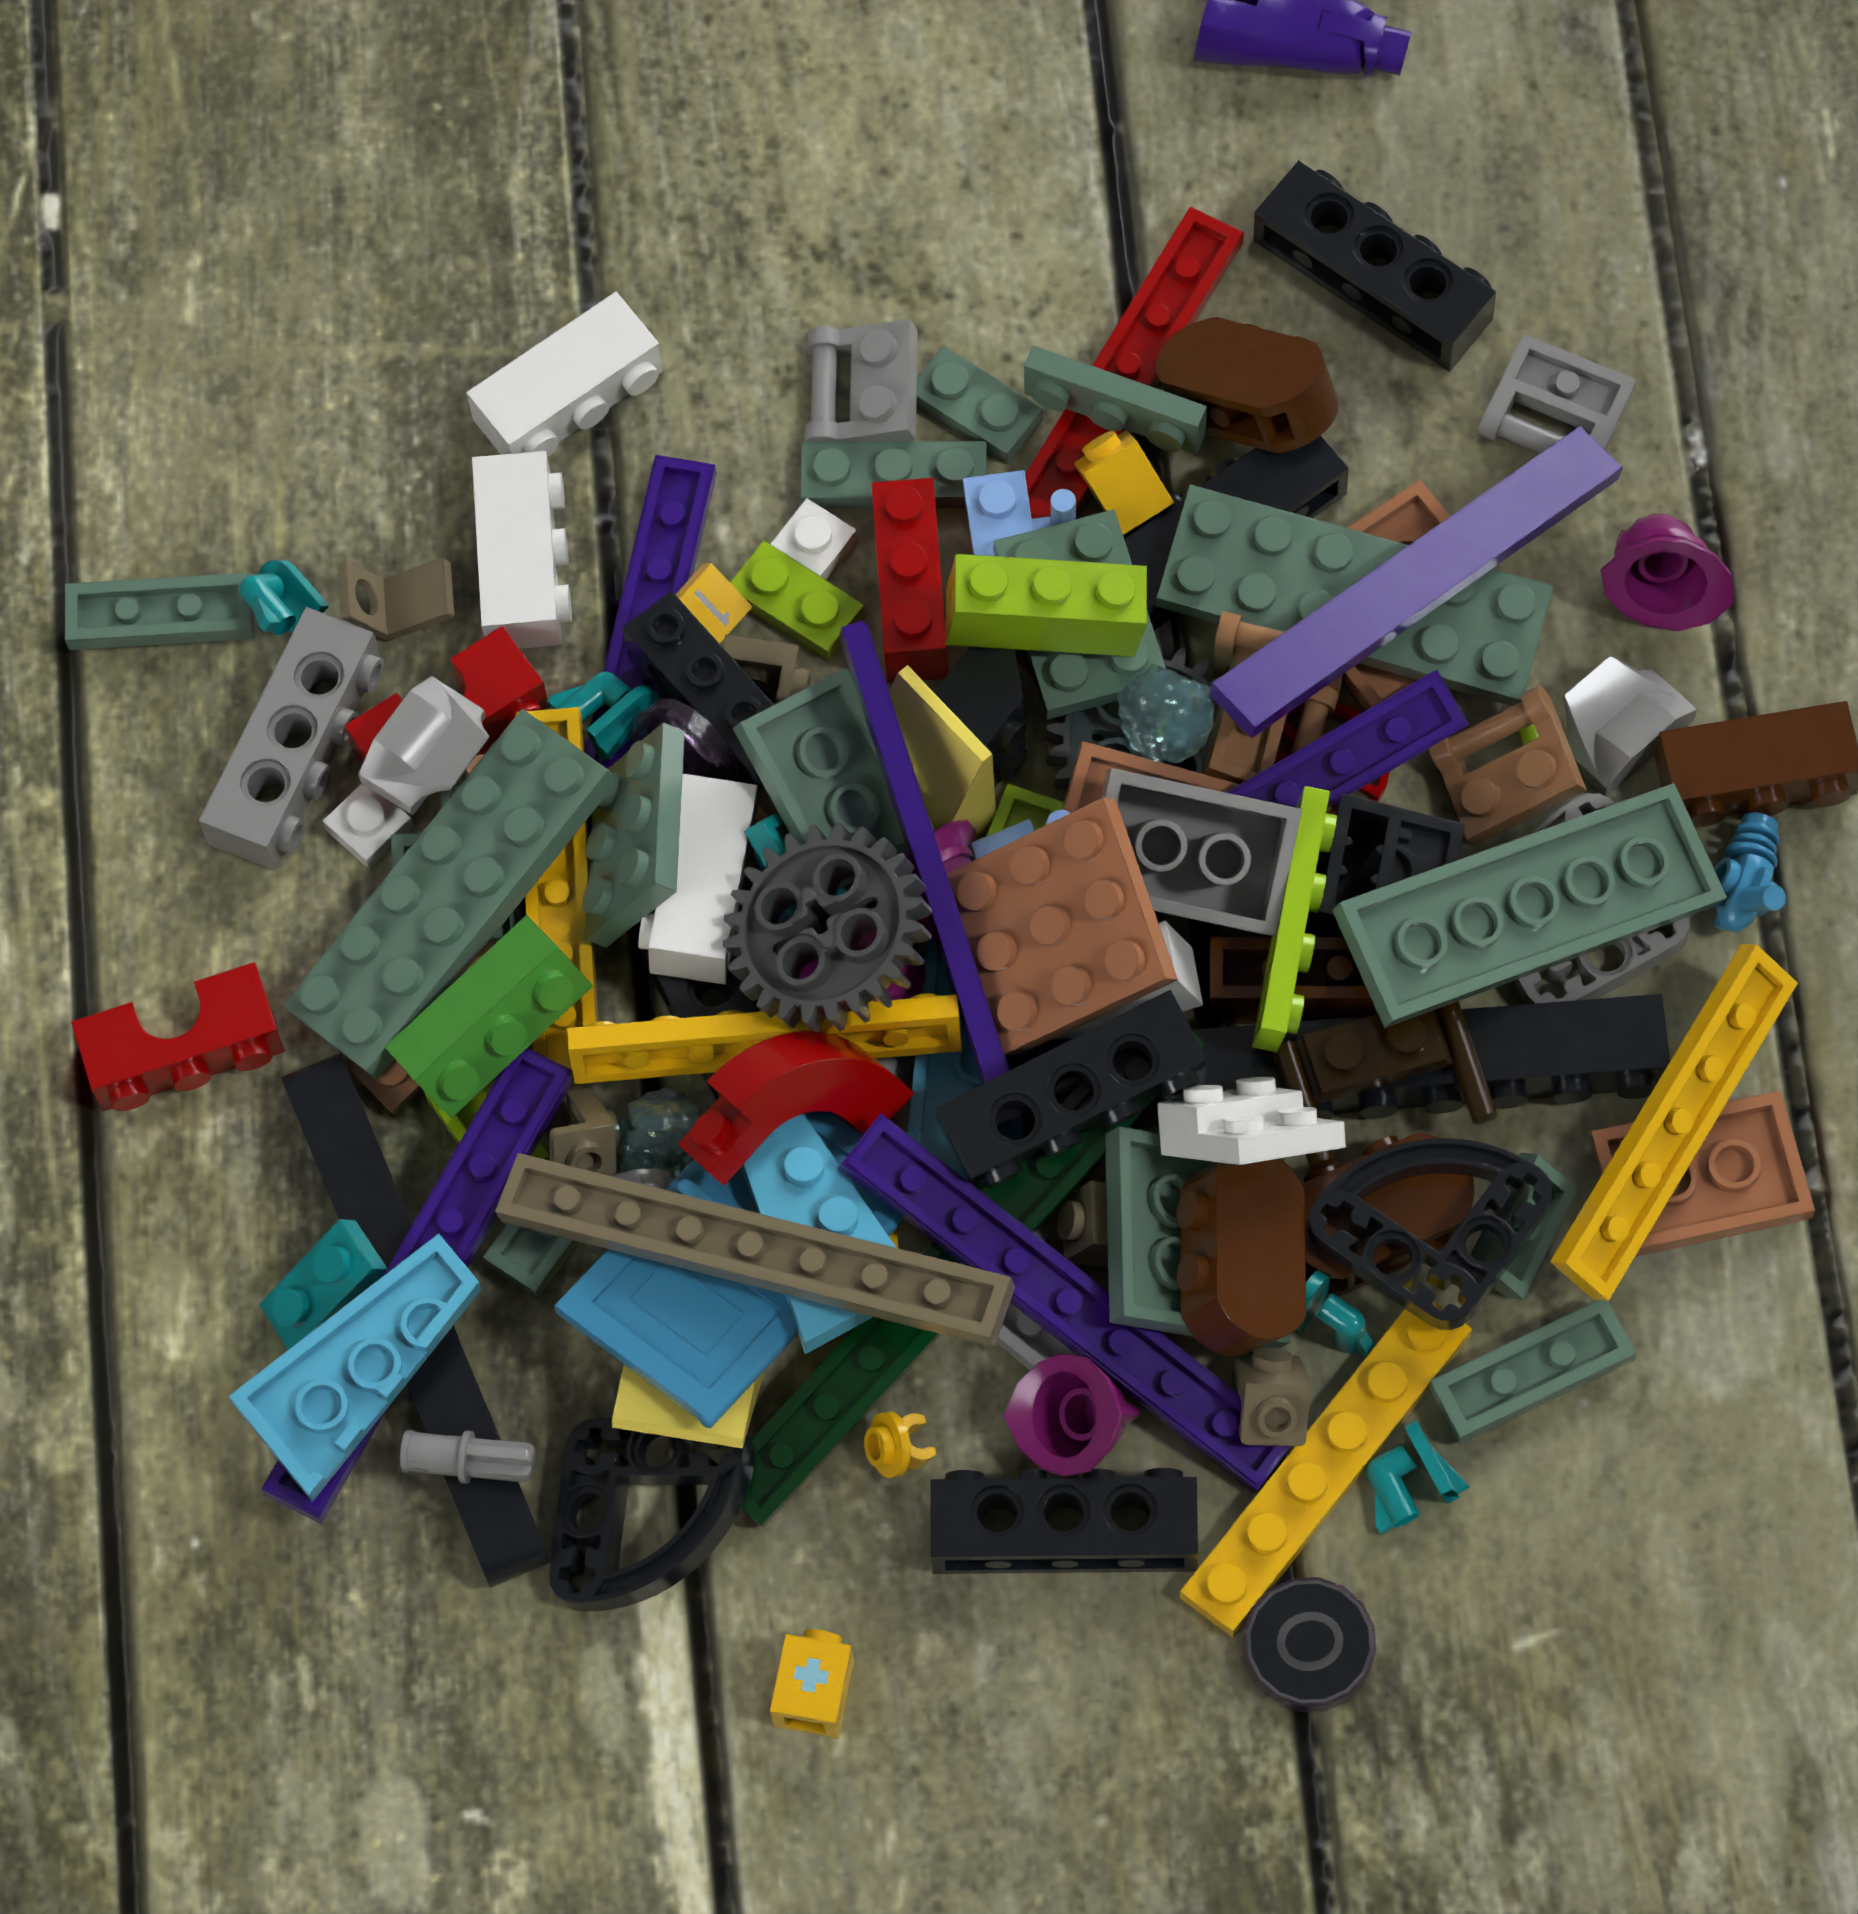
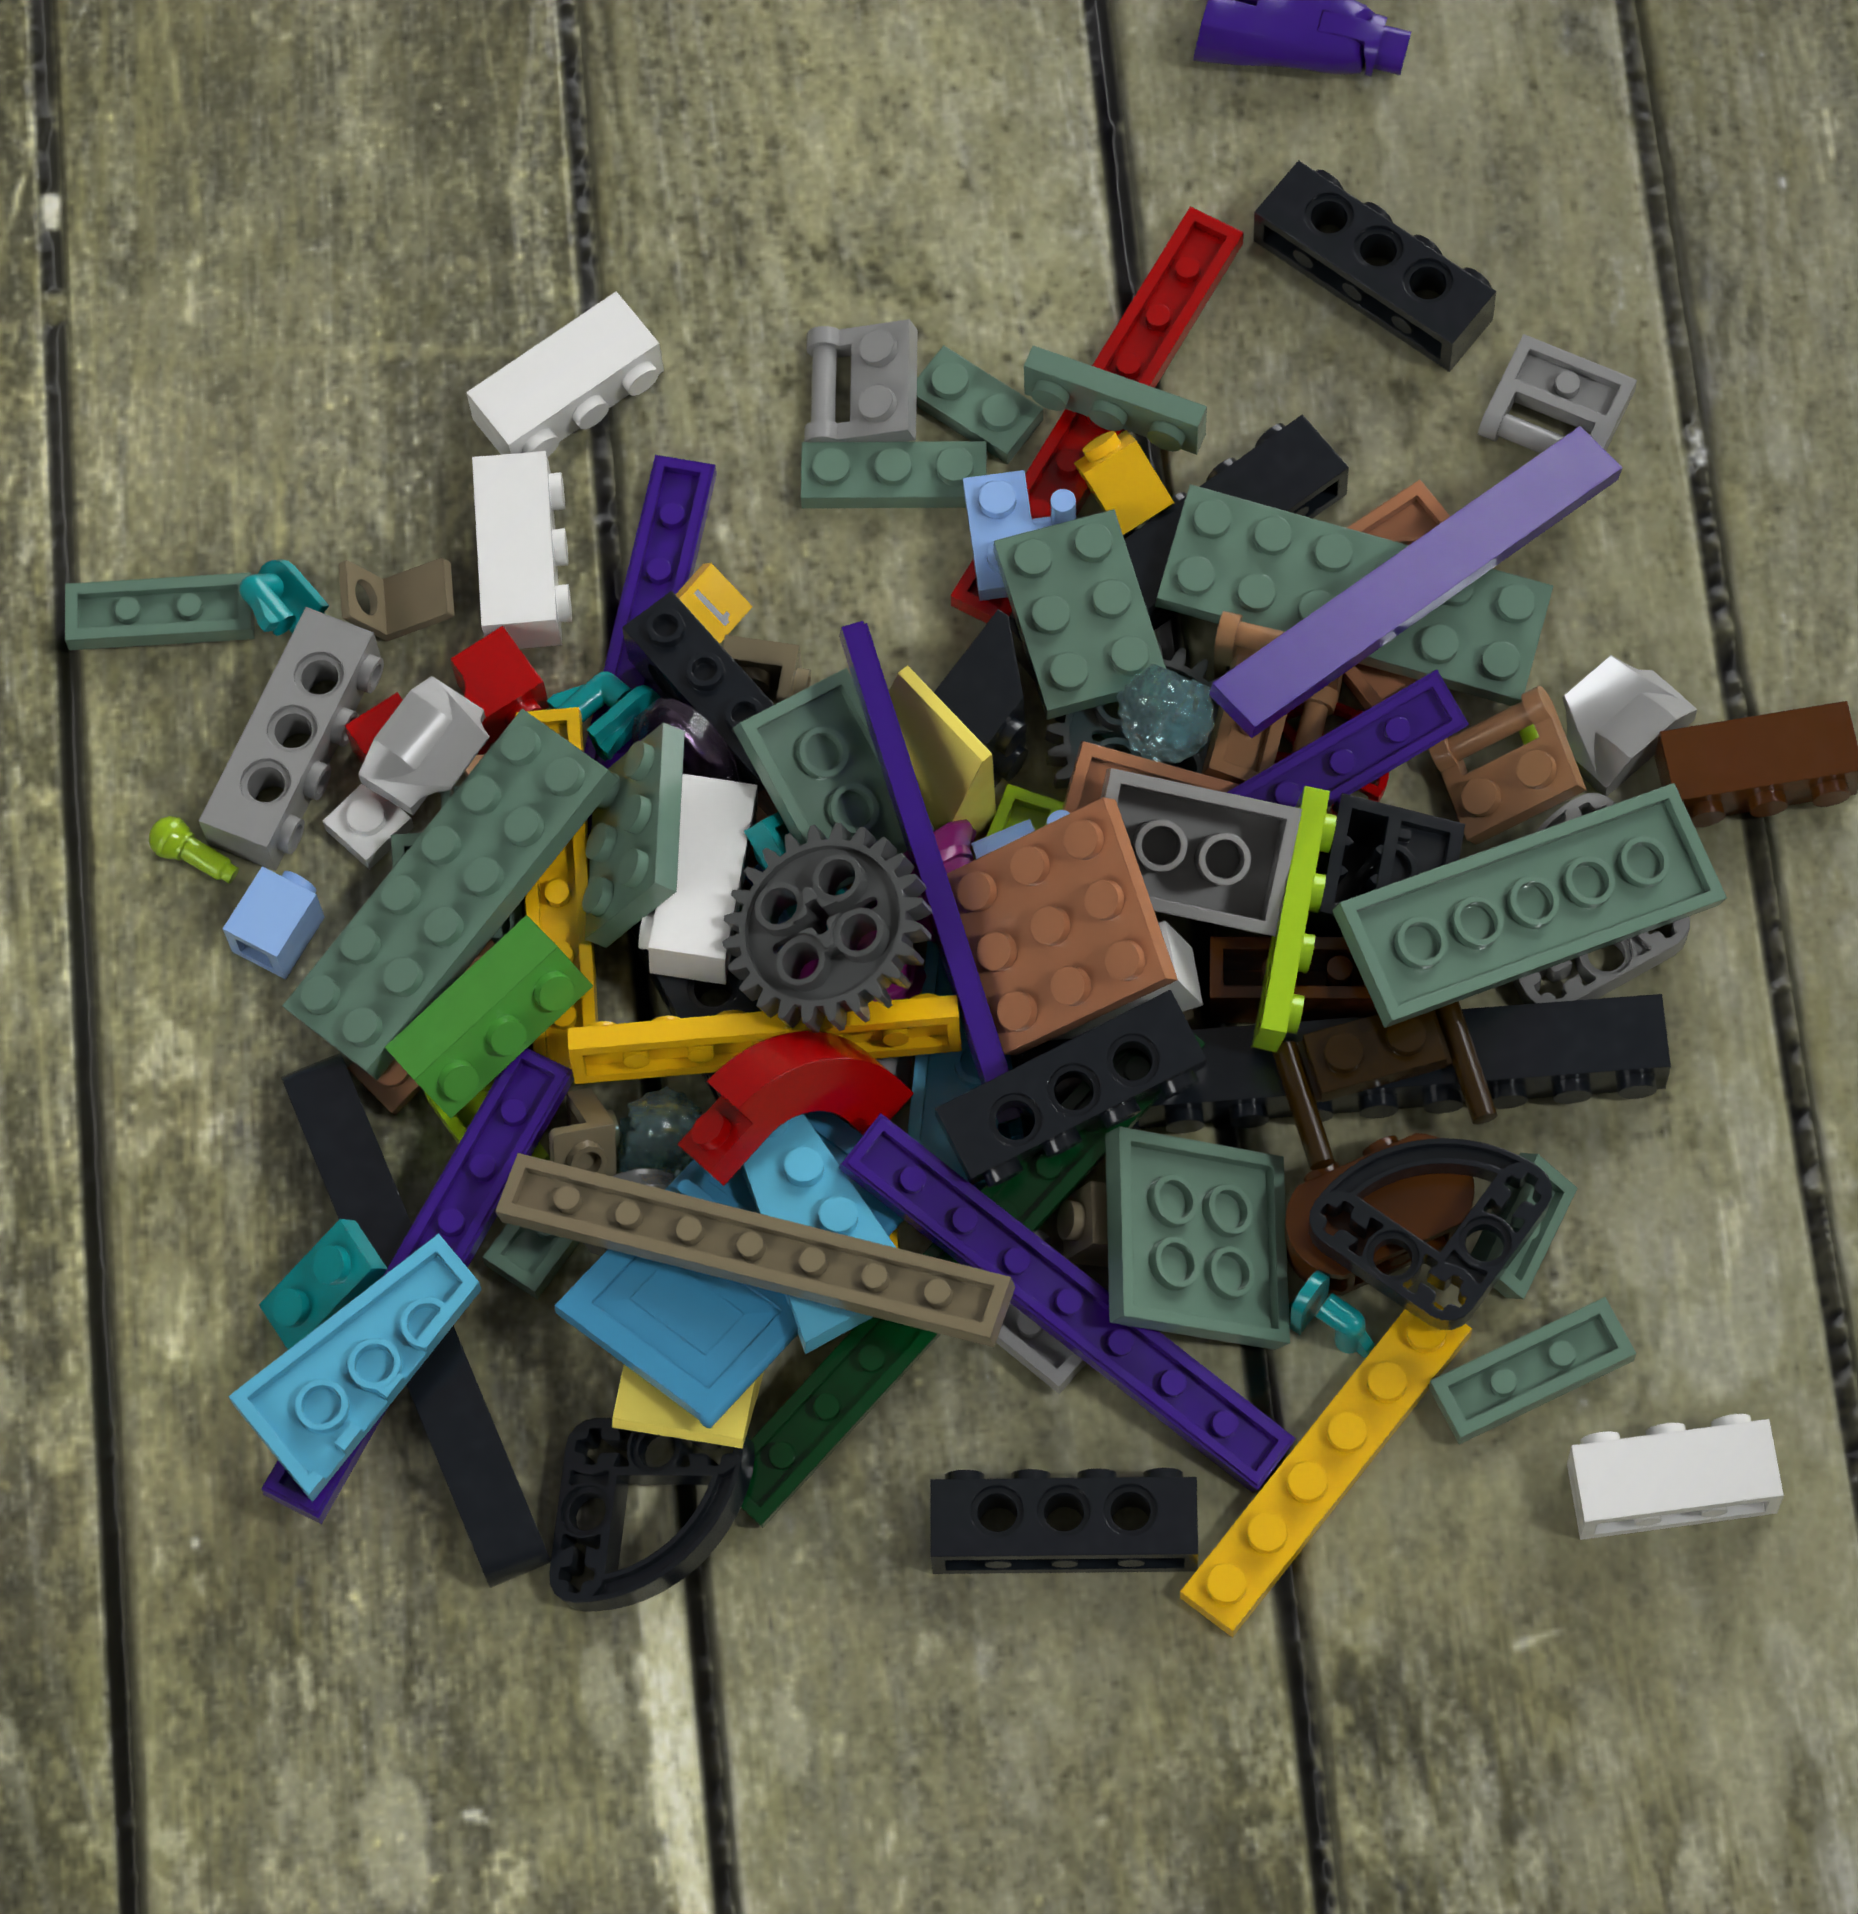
red arch [71,962,285,1112] -> none
light grey axle [400,1430,536,1484] -> none
lime plate [730,540,865,662] -> none
white plate [770,498,858,580] -> none
yellow brick [770,1629,855,1739] -> none
yellow plate [864,1411,937,1478] -> none
red arch [871,477,949,683] -> none
lime brick [946,554,1147,657] -> none
magenta piece [1003,1353,1140,1476] -> none
reddish brown brick [1156,317,1339,454] -> none
white plate [1158,1077,1346,1165] -> none
reddish brown brick [1177,1158,1306,1356] -> none
dark tan bracket [1232,1347,1311,1446] -> none
black tile [1243,1577,1376,1712] -> none
teal piece [1366,1419,1470,1535] -> none
yellow plate [1550,944,1798,1301] -> none
nougat plate [1590,1090,1815,1257] -> none
magenta piece [1600,513,1734,631] -> none
dark azure piece [1713,812,1786,932] -> none
none -> lime piece [149,816,239,884]
none -> light blue brick [223,866,325,980]
none -> white brick [1567,1414,1784,1540]

